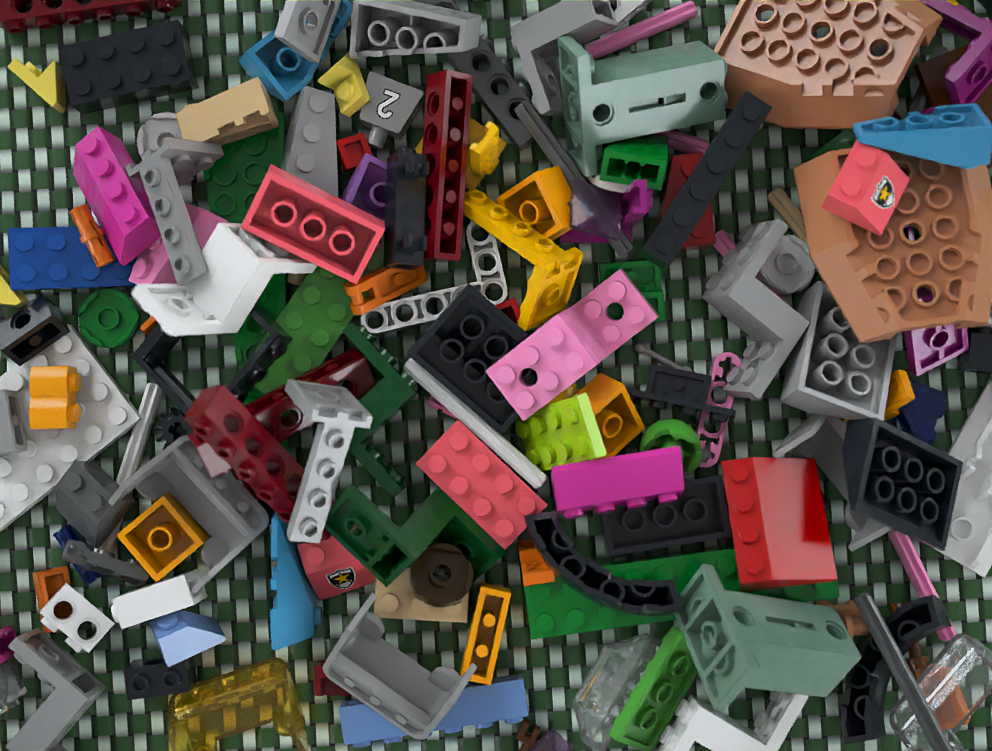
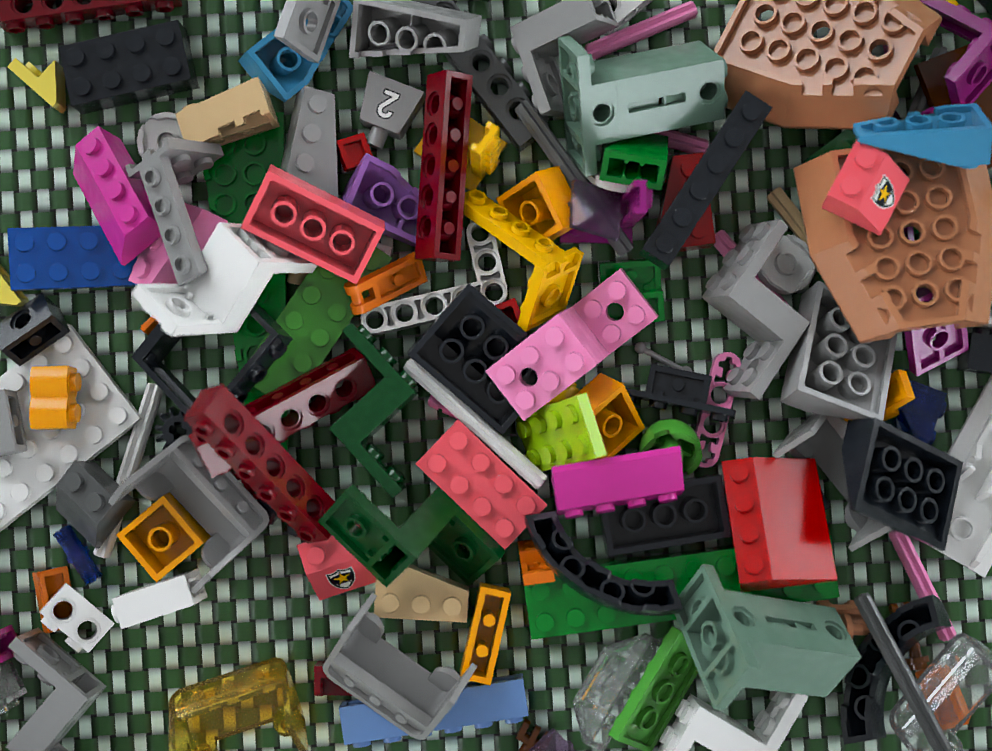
dark grey hinge [61,540,149,587] -> none
orange pin [69,204,116,268] -> none
green tile [78,288,141,349] -> none
black brick [123,656,198,700] -> none
slope [149,609,227,667] -> none
dark azure wedge [270,512,323,650] -> none
light grey bracket [284,379,373,543] -> none
light yellow slope [317,52,371,117] -> none
black brick [383,148,430,270] -> none
dark brown plate [409,543,473,607] -> none

